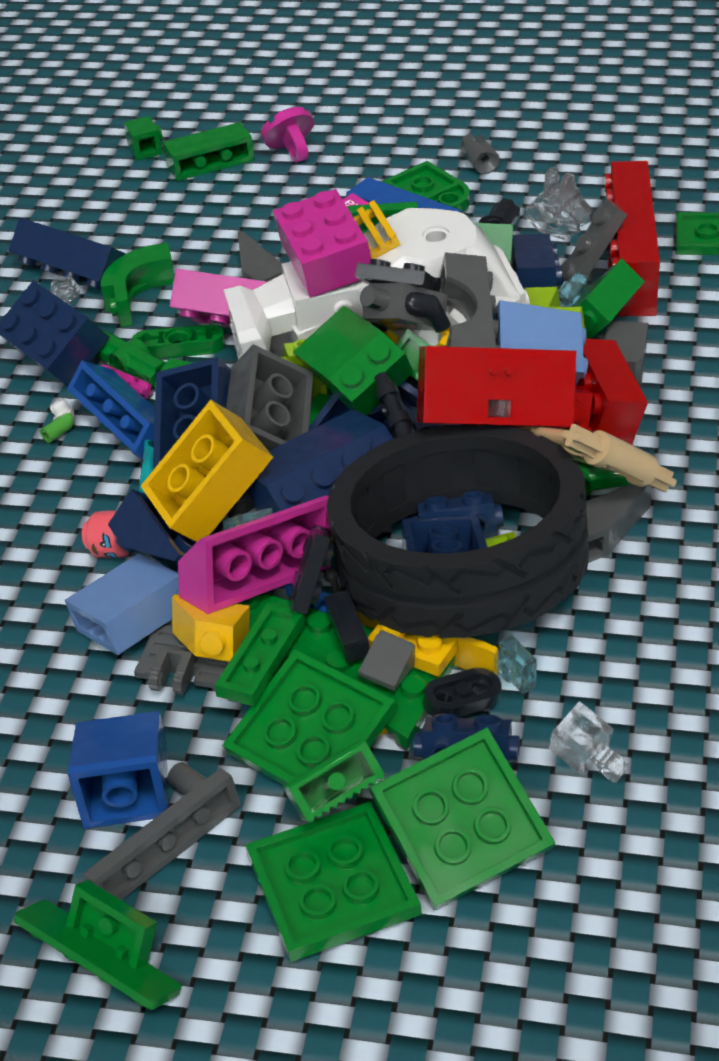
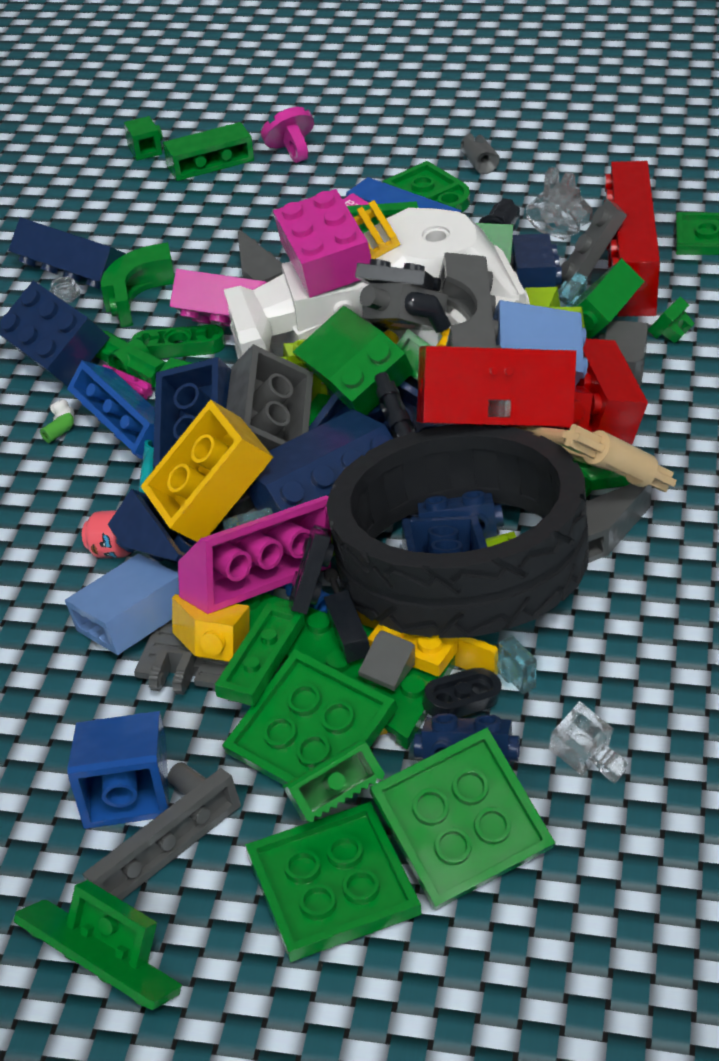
none -> green tile [648,297,695,343]

